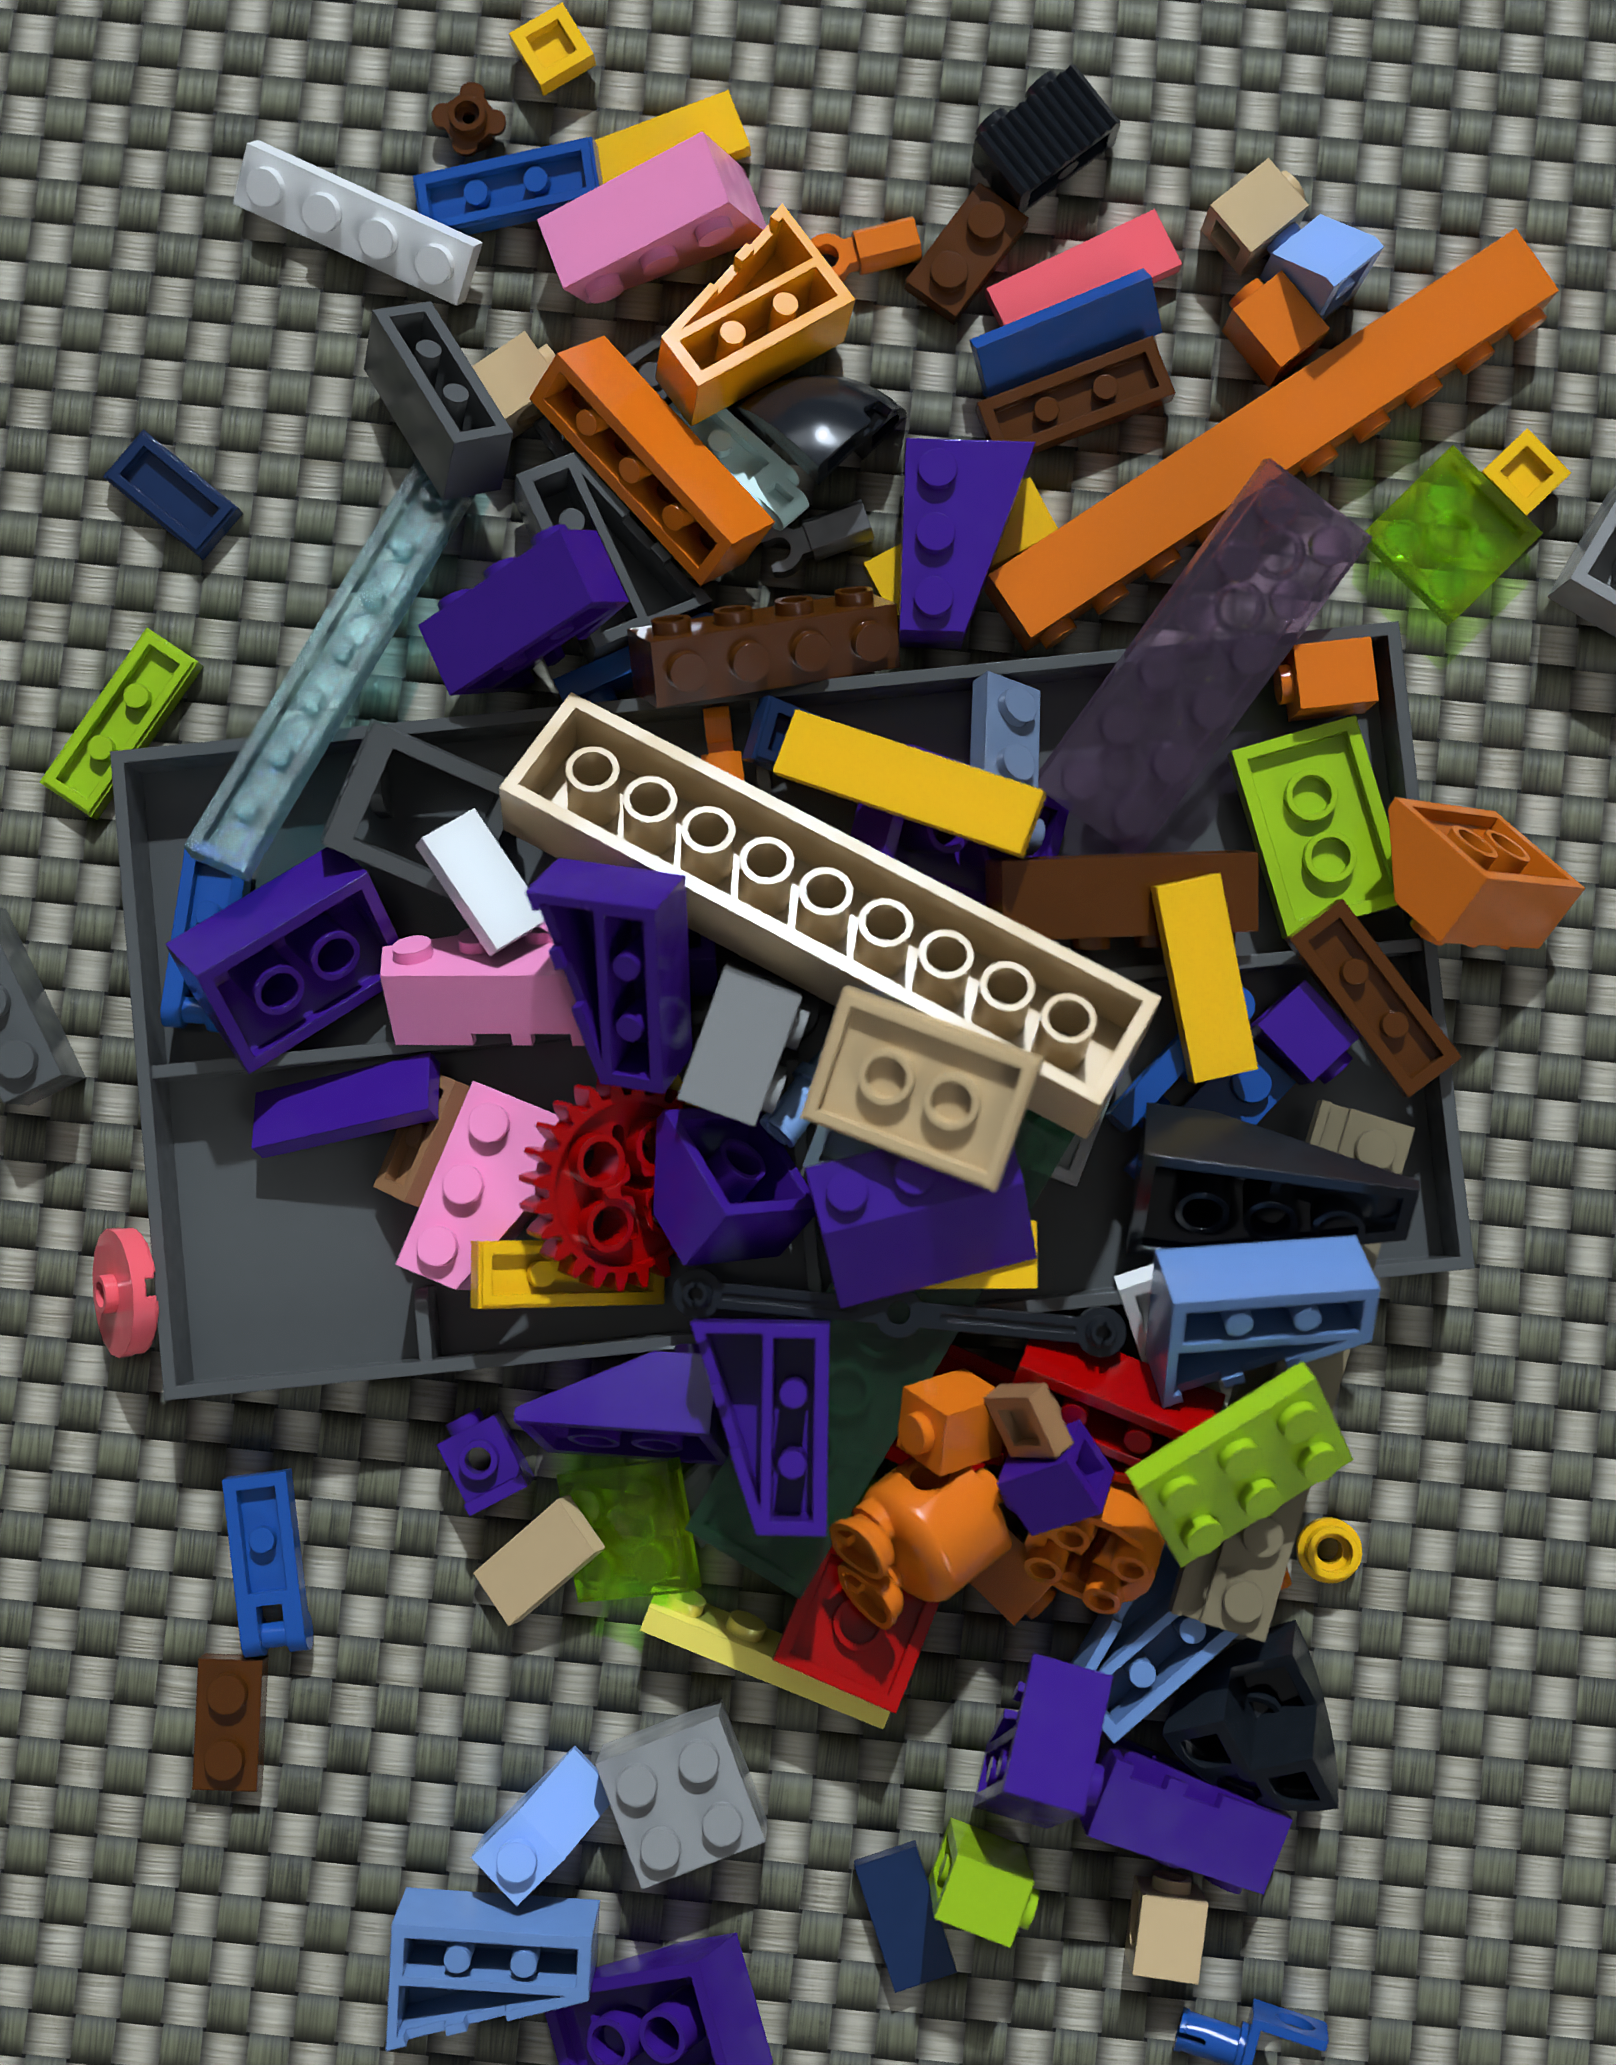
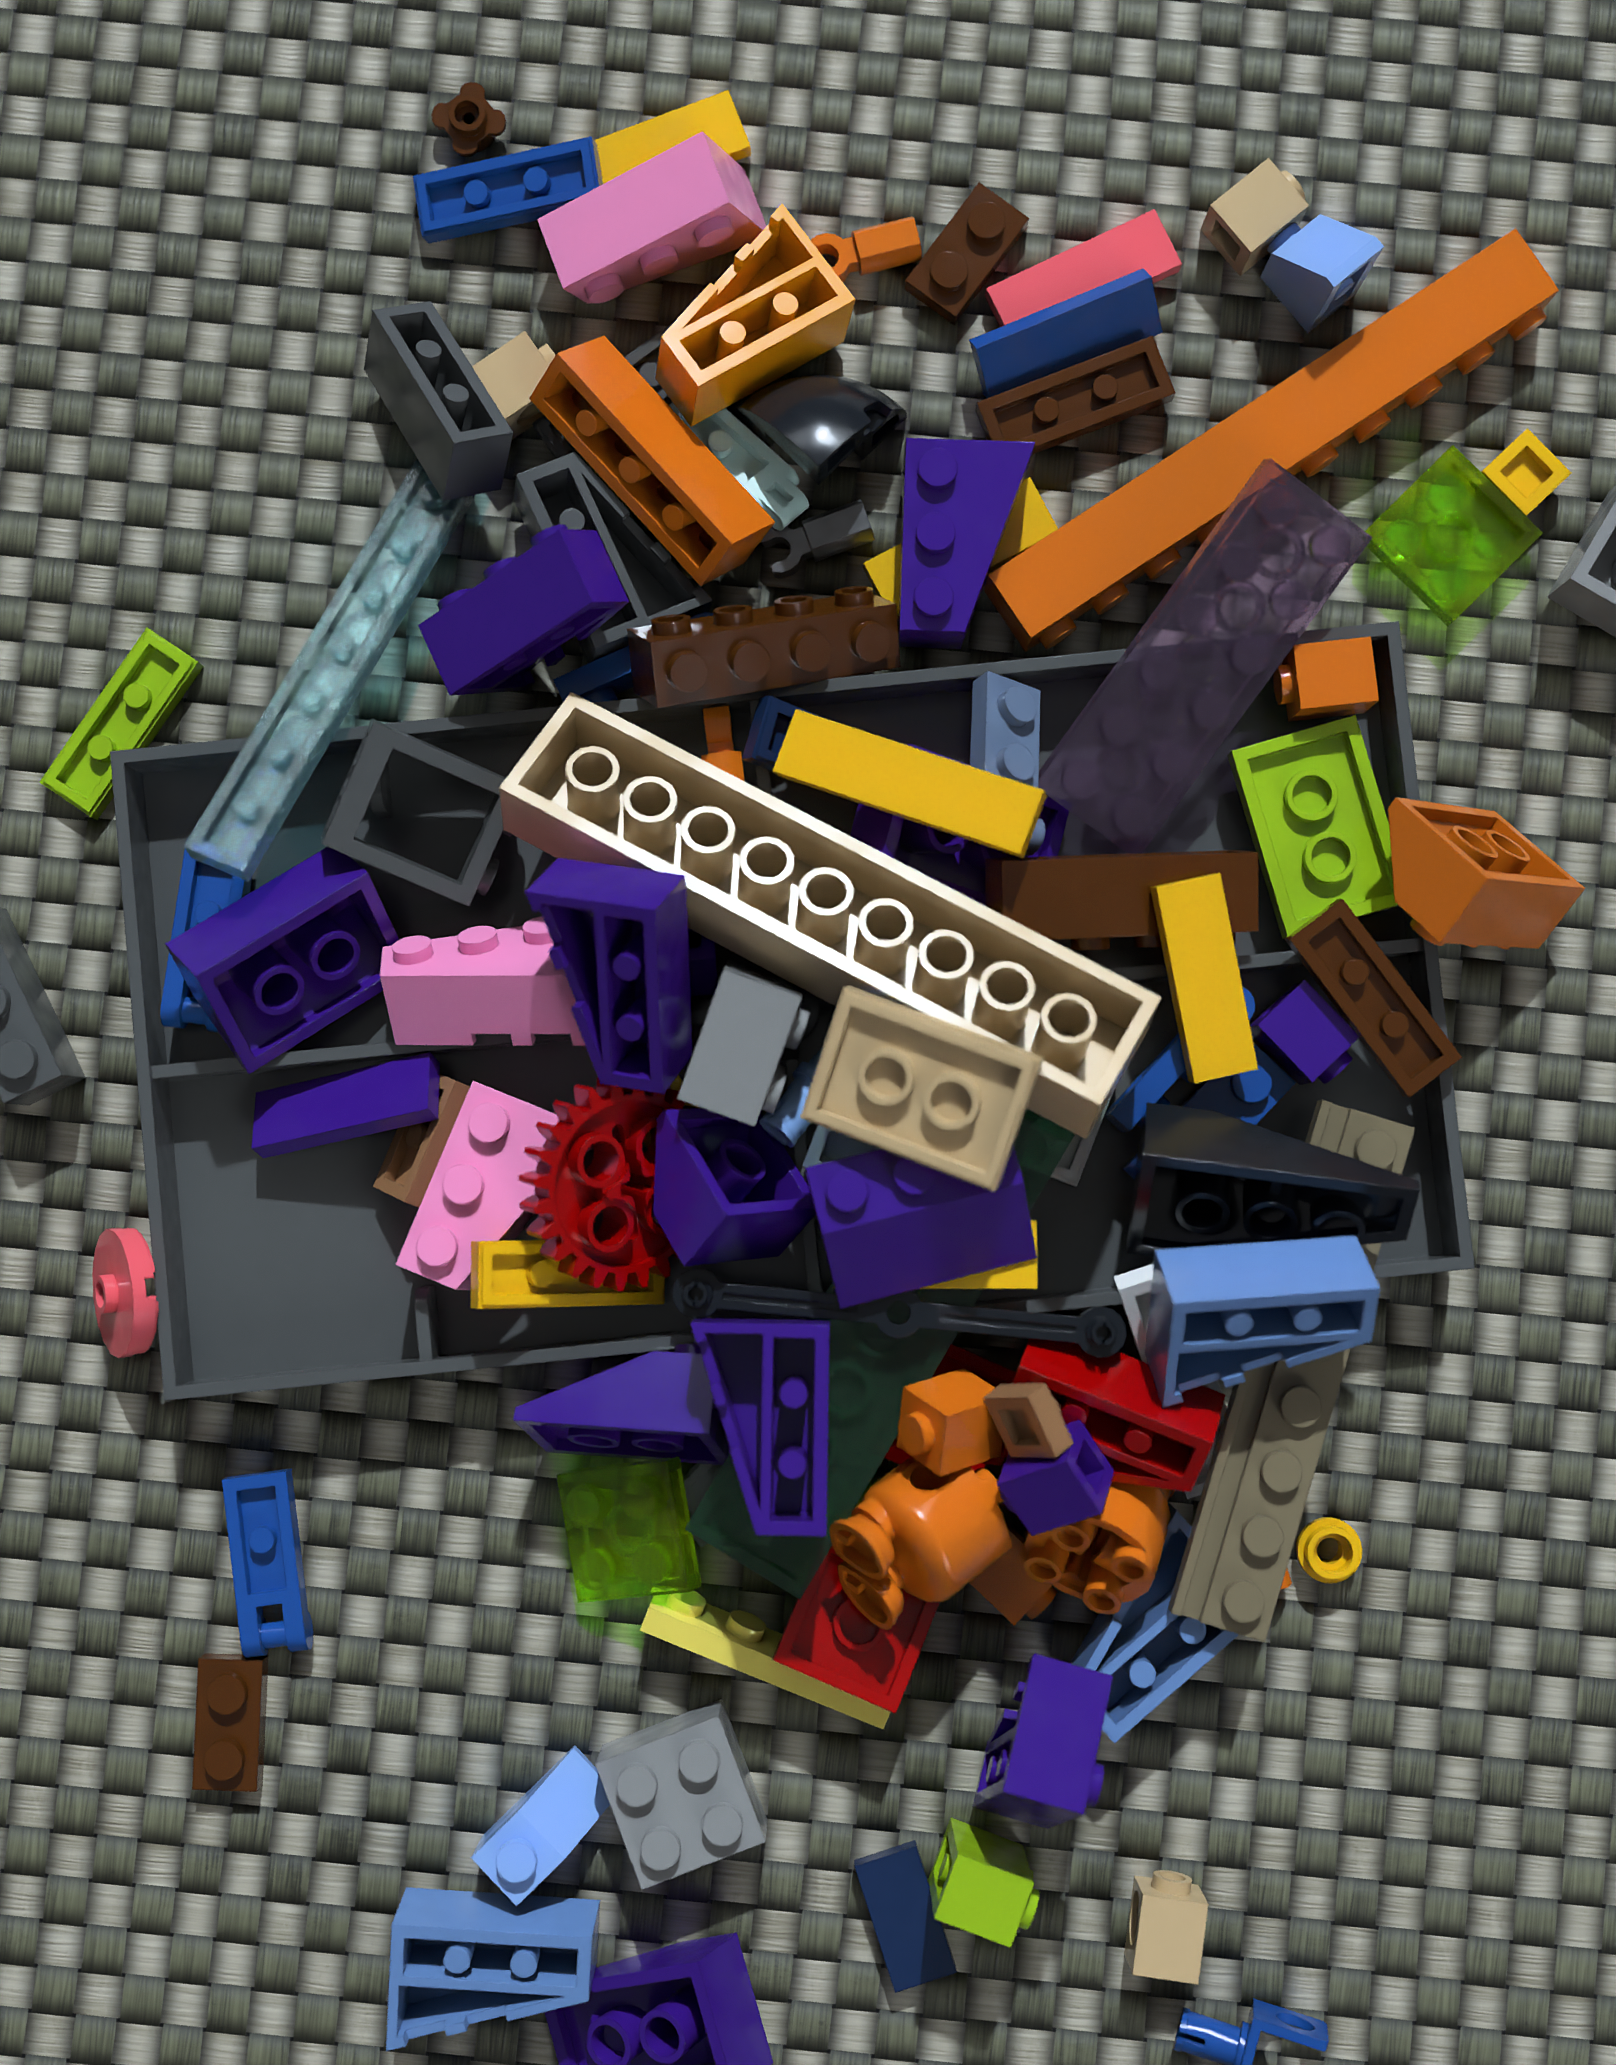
dark blue tile [103,430,243,560] -> none
white plate [233,140,483,306] -> none
white tile [415,808,545,956] -> none
dark purple brick [437,1407,535,1517] -> none
tan tile [473,1495,606,1626] -> none
yellow plate [509,2,596,96] -> none
black brick [972,64,1121,213] -> none
dark purple wedge [1079,1730,1293,1895] -> none
lime plate [1125,1361,1354,1568] -> none
black brick [1162,1620,1339,1812] -> none
orange brick [1222,270,1330,388] -> none

